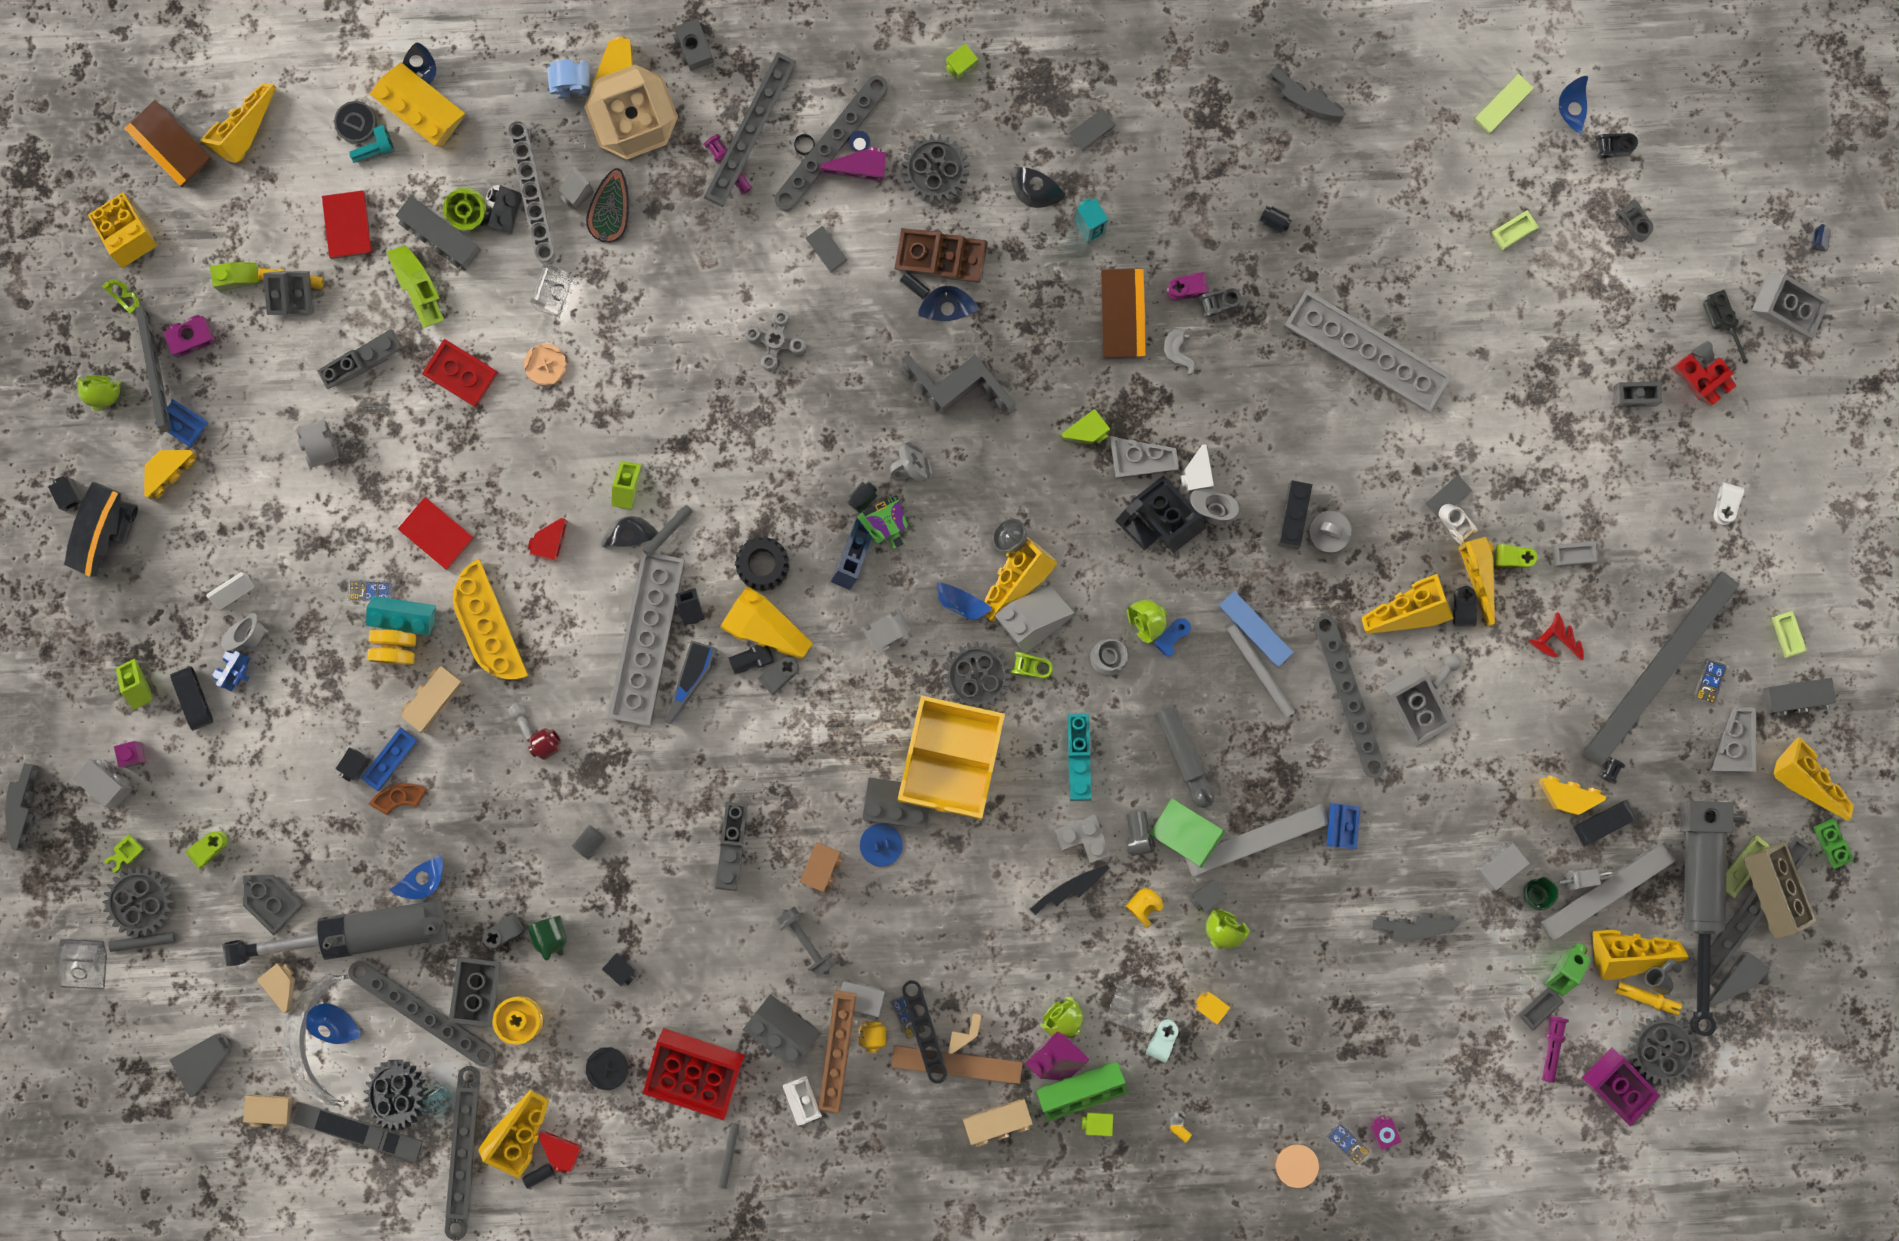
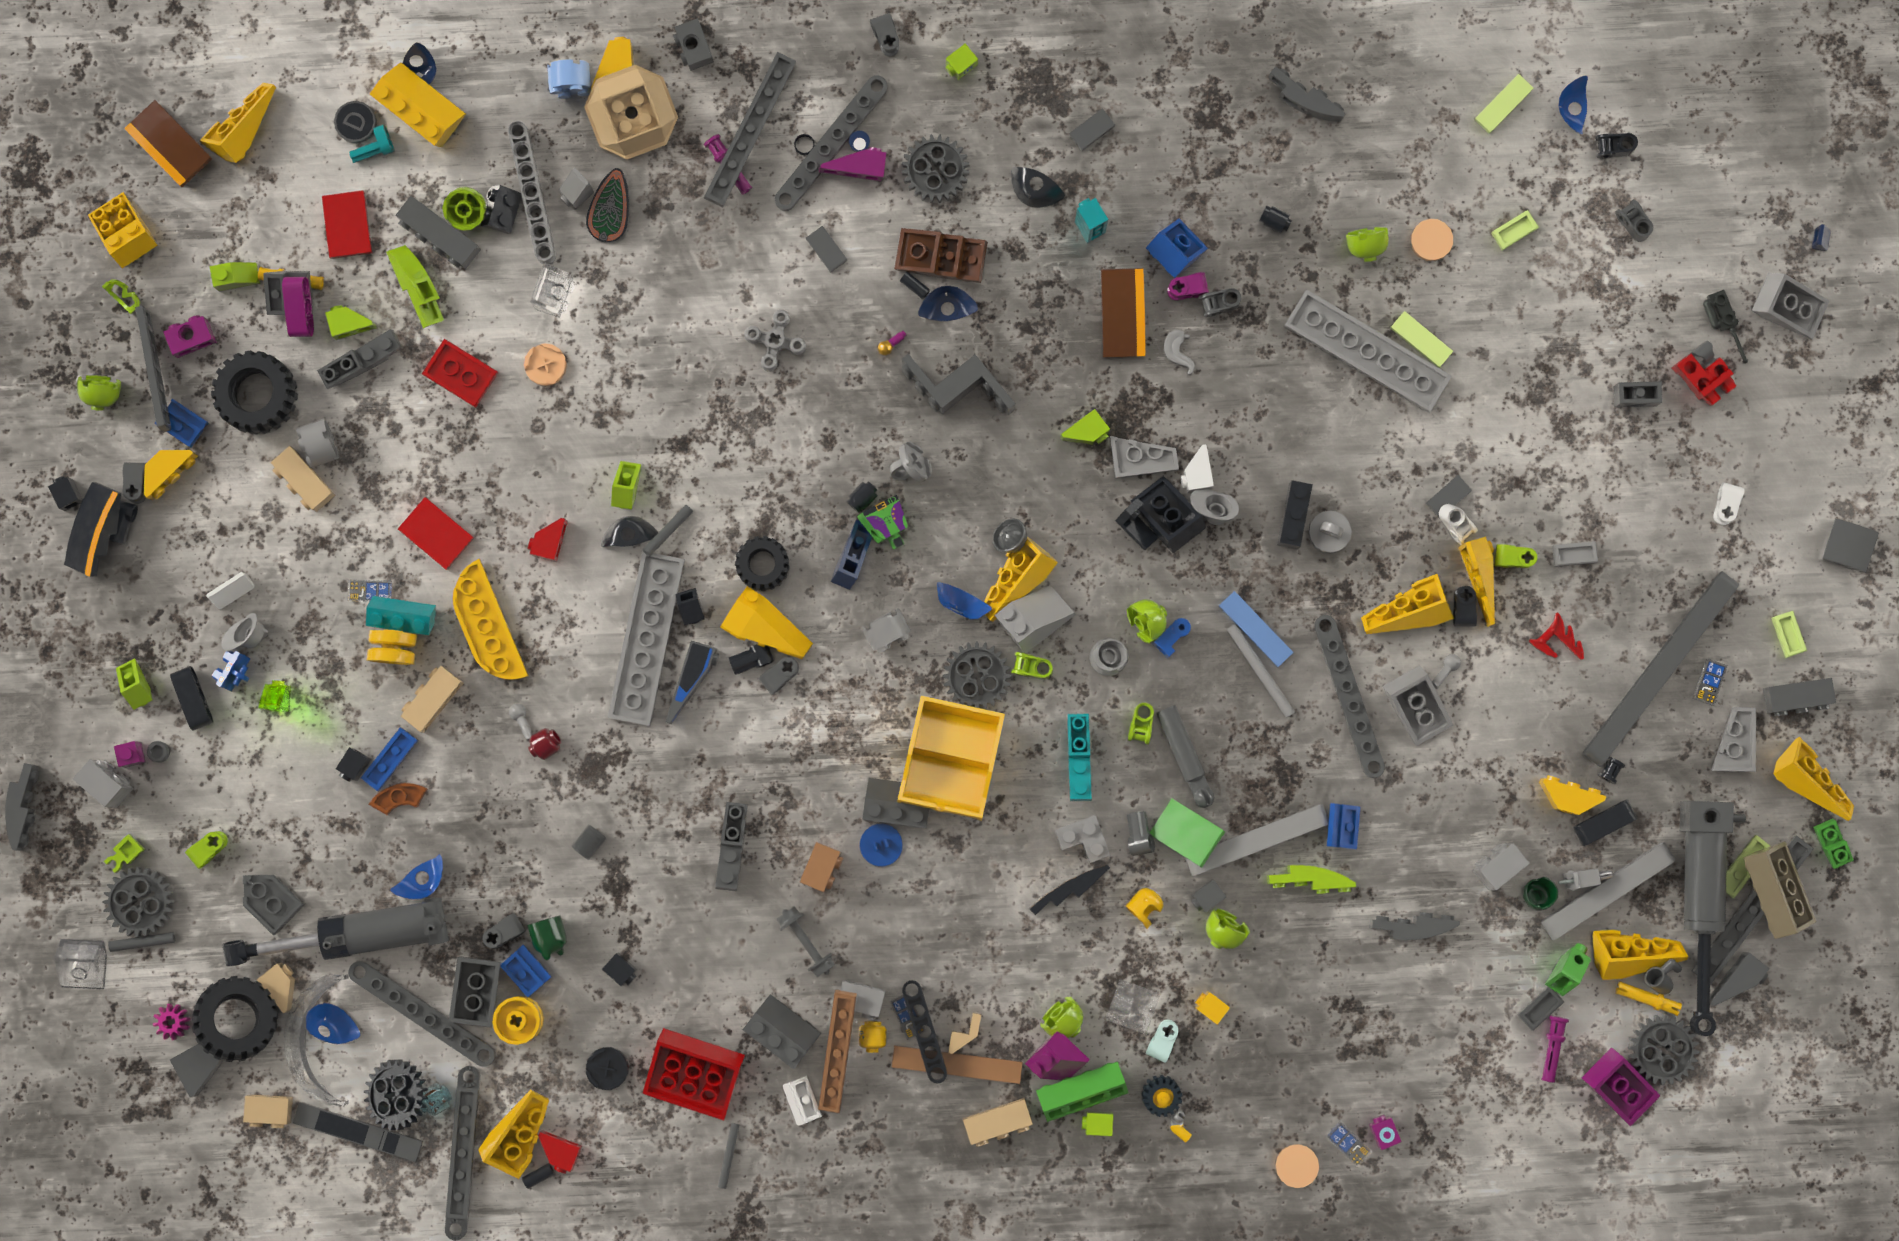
none -> dark grey piece [122,462,146,504]
none -> dark grey tile [147,741,170,763]
none -> dark pink gear [153,1003,191,1040]
none -> black tyre [192,976,278,1062]
none -> black tyre [211,350,298,435]
none -> clear neon green slope [258,680,291,712]
none -> tan brick [270,446,336,512]
none -> magenta beam [282,277,314,337]
none -> lime slope [325,305,377,340]
none -> blue plate [500,944,552,998]
none -> dark grey piece [870,13,899,57]
none -> piece [878,331,907,356]
none -> lime piece [1128,703,1154,745]
none -> black wheel [1141,1075,1183,1117]
none -> blue slope [1146,218,1208,278]
none -> lime slope [1267,865,1356,894]
none -> lime cylinder [1346,227,1389,262]
none -> yellowish green tile [1390,311,1453,368]
none -> light nougat tile [1411,219,1453,261]
none -> dark grey slope [1823,518,1879,573]

